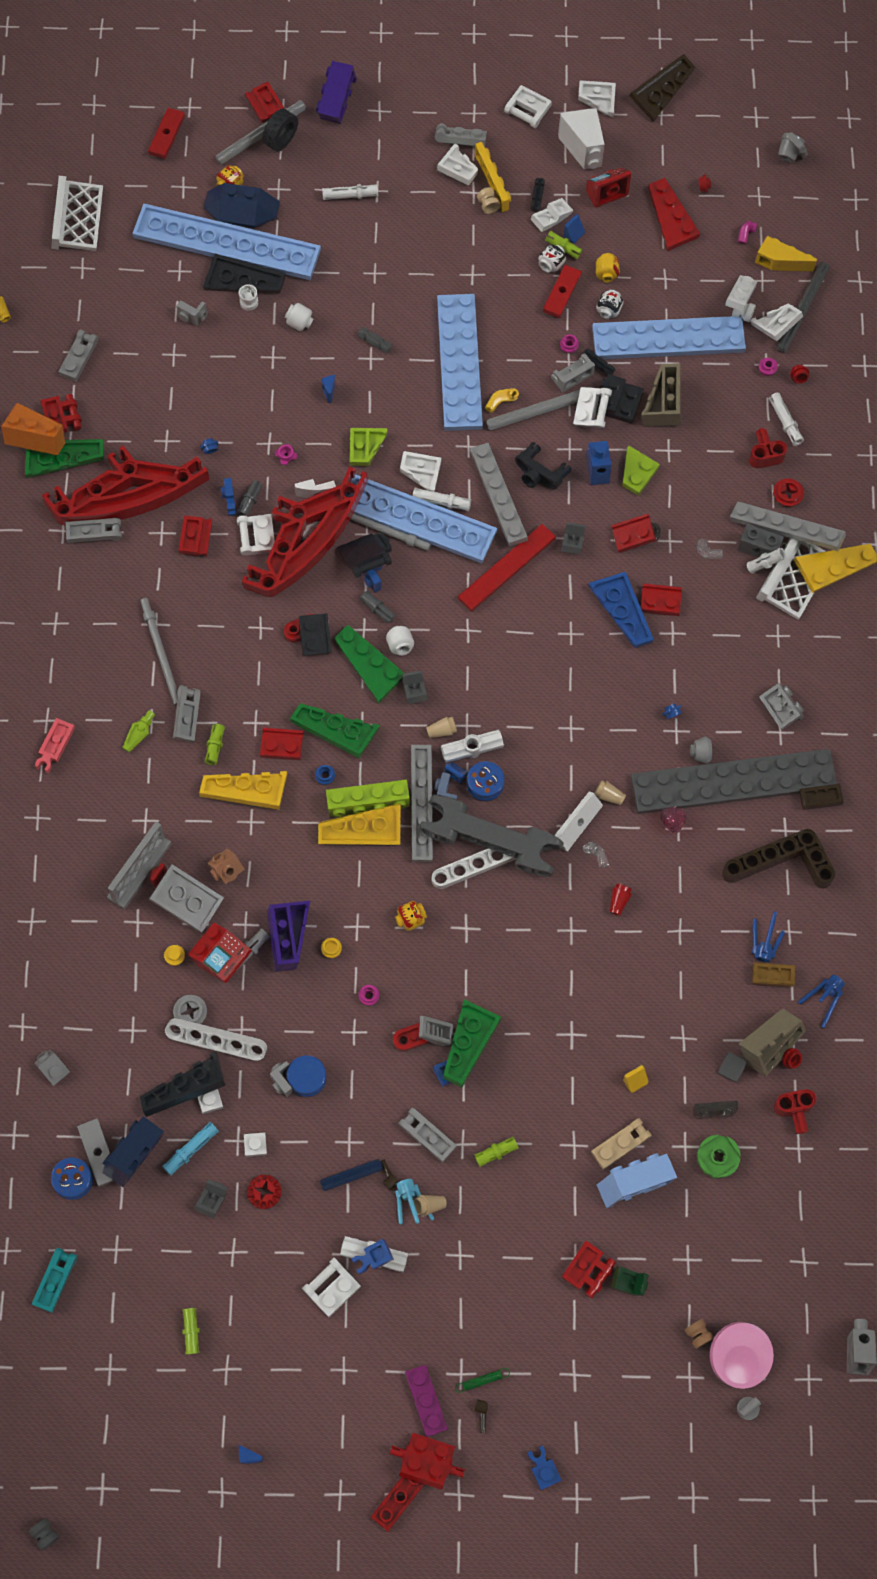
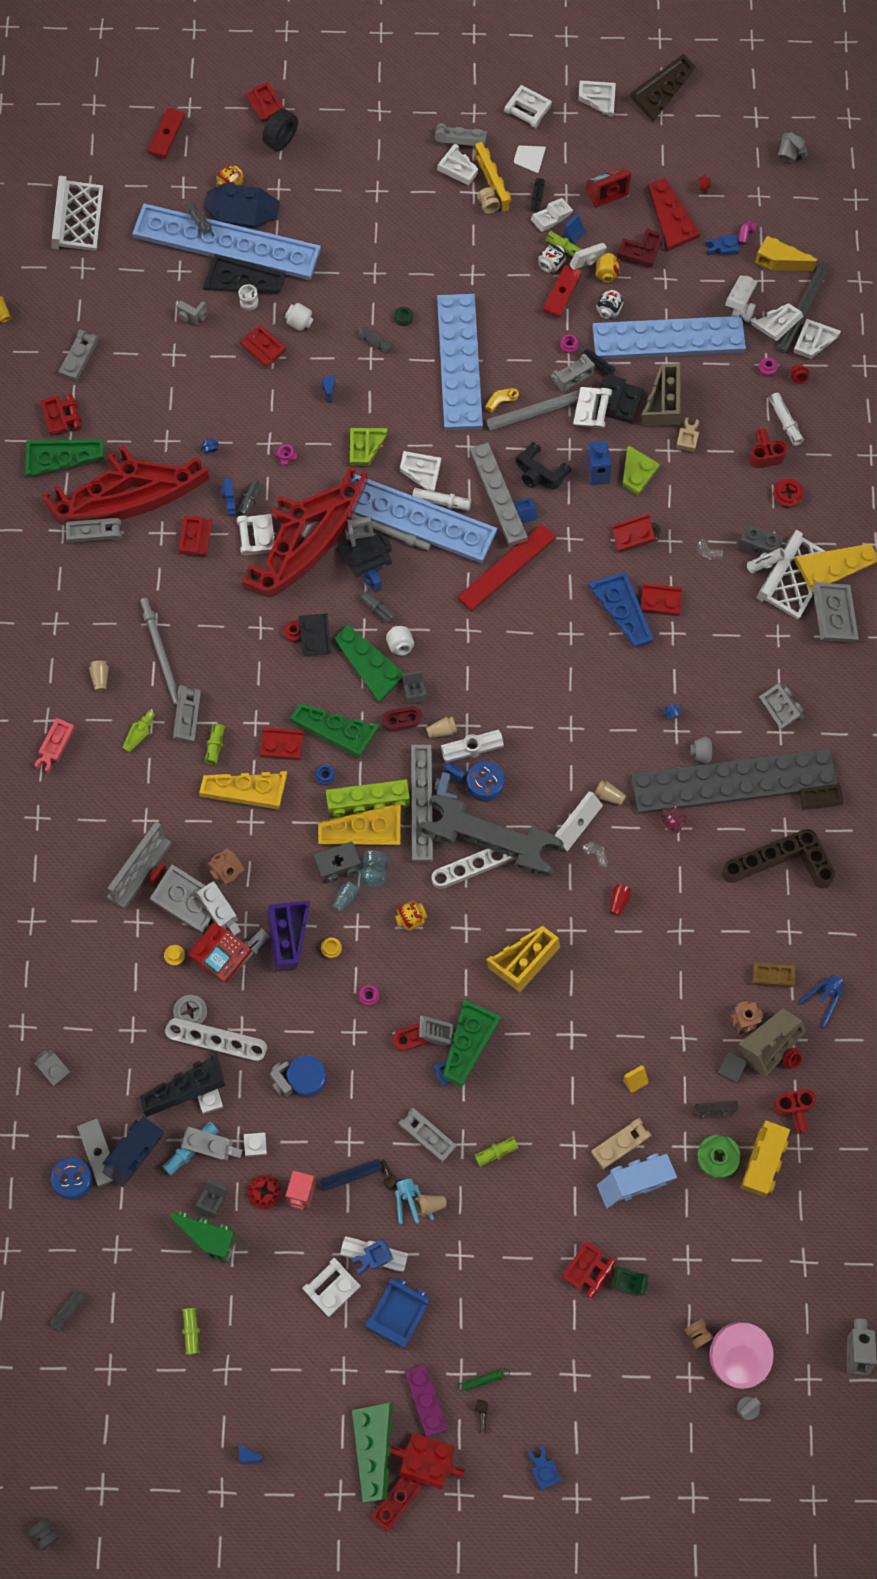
orange wedge [1,403,65,455] -> none
teal plate [32,1247,78,1313] -> none
light grey axle [216,100,306,165] -> none
white slope [295,479,336,498] -> none
dark purple wedge [316,61,357,124] -> none
white pin [322,184,378,200] -> none
white slope [558,108,605,169] -> none
dark grey bracket [561,522,586,554] -> none
light grey plate [730,502,846,551] -> none
blue plant [752,911,785,963] -> none
none -> dark grey axle [50,1290,85,1331]
none -> tan cone [89,661,109,691]
none -> green slope [170,1211,237,1264]
none -> light grey hinge [180,1126,243,1160]
none -> dark grey axle [185,202,212,234]
none -> light grey hinge [196,881,241,936]
none -> red plate [240,324,286,368]
none -> coral brick [286,1171,316,1211]
none -> dark grey brick [314,841,361,883]
none -> clear light blue cone [332,880,360,912]
none -> light grey bracket [345,516,374,547]
none -> green wing [352,1403,394,1503]
none -> clear light blue wheel [360,850,389,886]
none -> blue panel [365,1278,430,1350]
none -> dark red plate [382,706,422,732]
none -> dark green tile [394,307,413,326]
none -> yellow wedge [486,926,560,993]
none -> blue slope [513,498,537,523]
none -> white sticker [514,146,546,173]
none -> white plate [570,243,607,270]
none -> dark red plate [617,229,664,268]
none -> tan plate [676,417,699,452]
none -> blue plate [705,235,739,256]
none -> nougat brick [731,1001,763,1034]
none -> yellow wedge [740,1121,790,1198]
none -> white wing [793,319,841,359]
none -> light grey plate [812,582,859,643]

